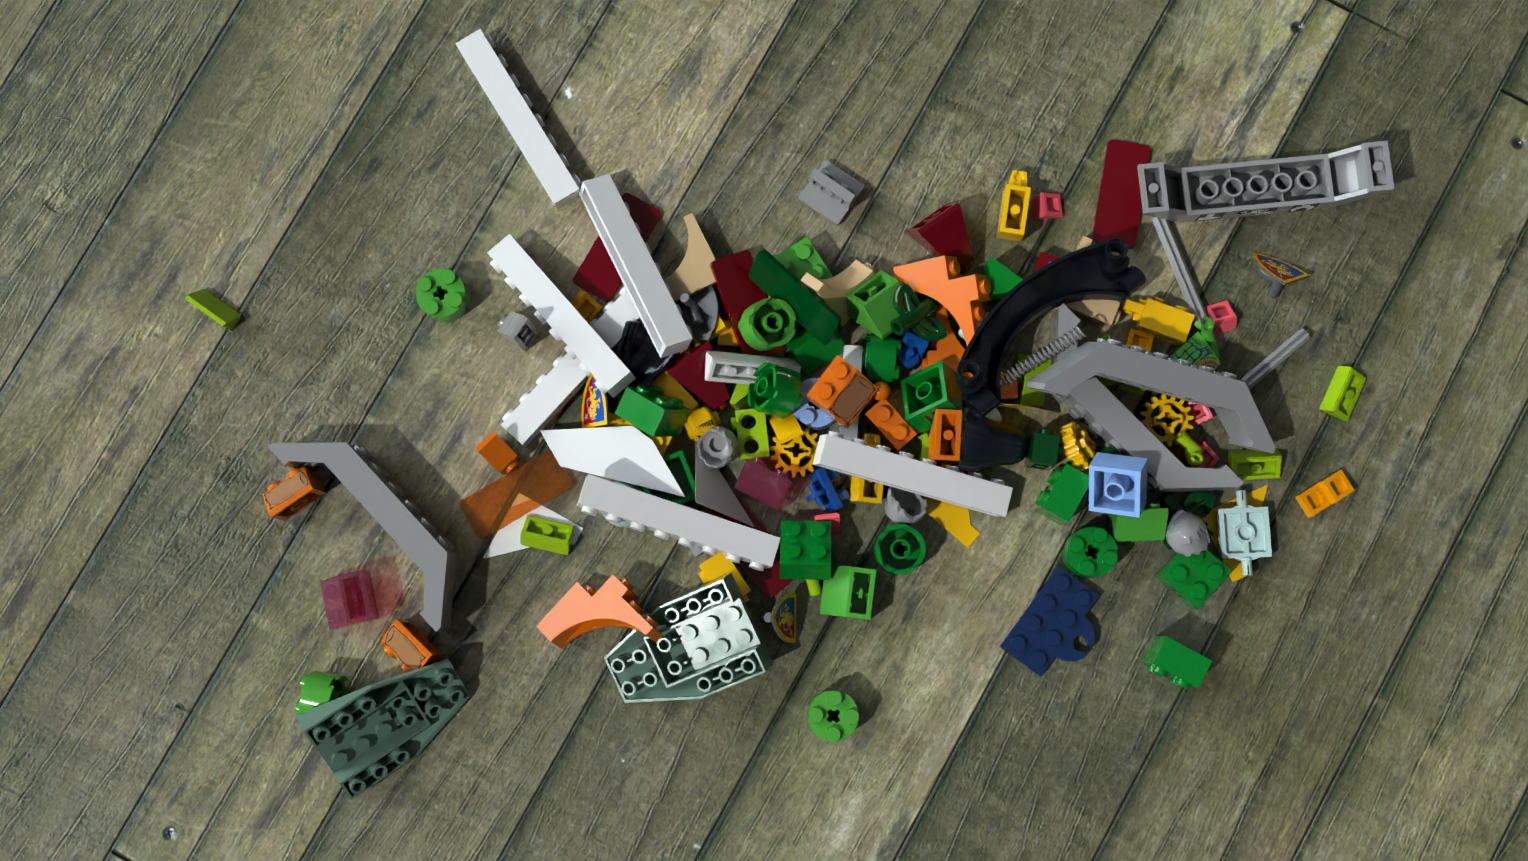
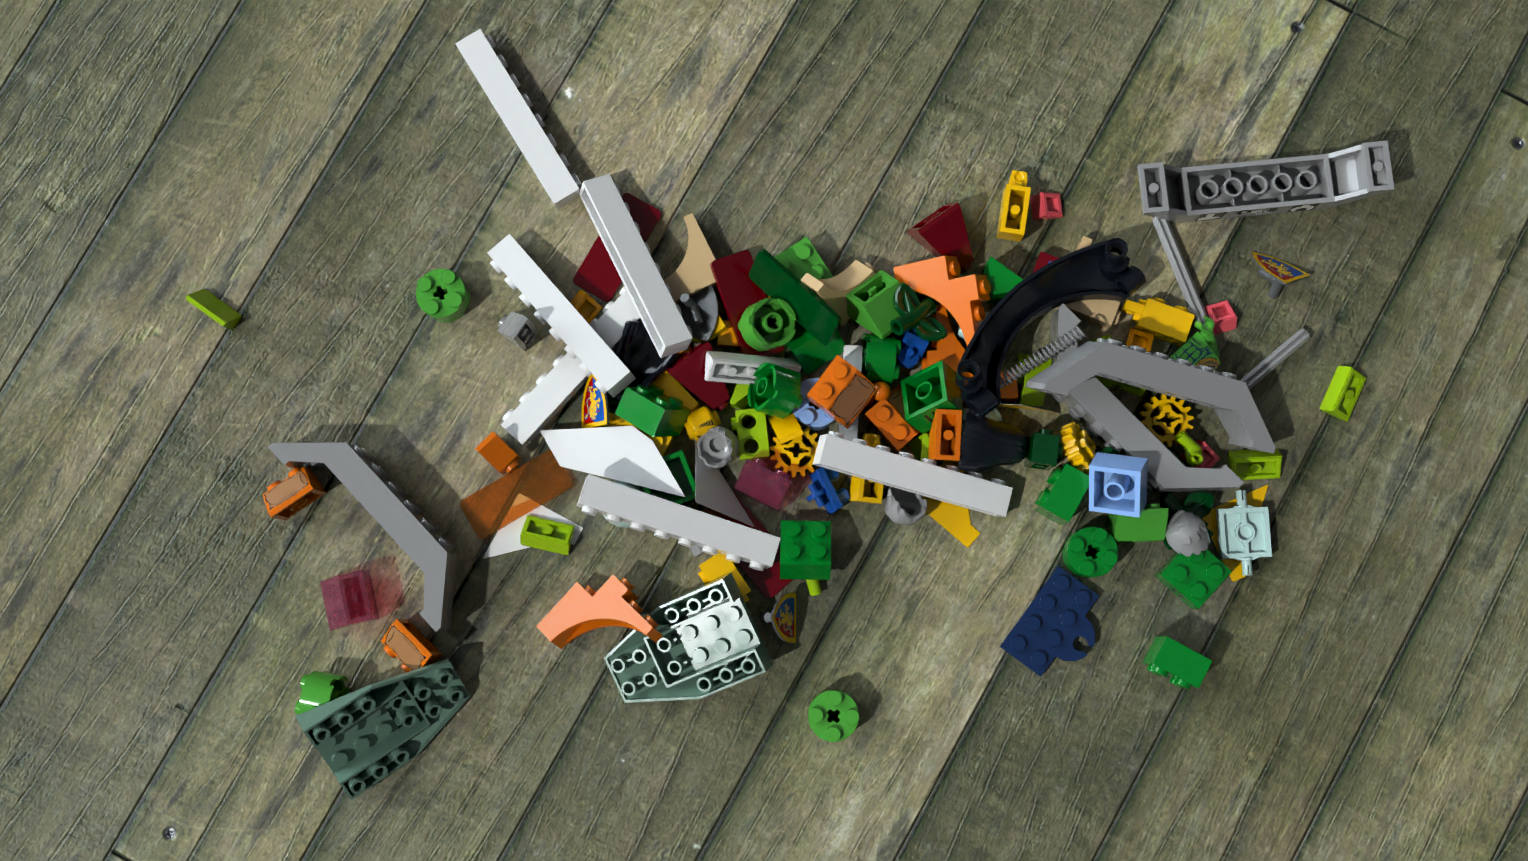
light grey bracket [799,160,864,225] -> none
coral slope [814,513,840,534] -> none
bright green slope [819,565,876,620] -> none
green brick [874,524,926,575] -> none
dark red piece [1092,139,1151,249] -> none
coral slope [1182,402,1217,427] -> none
light orange slope [1295,469,1355,518] -> none

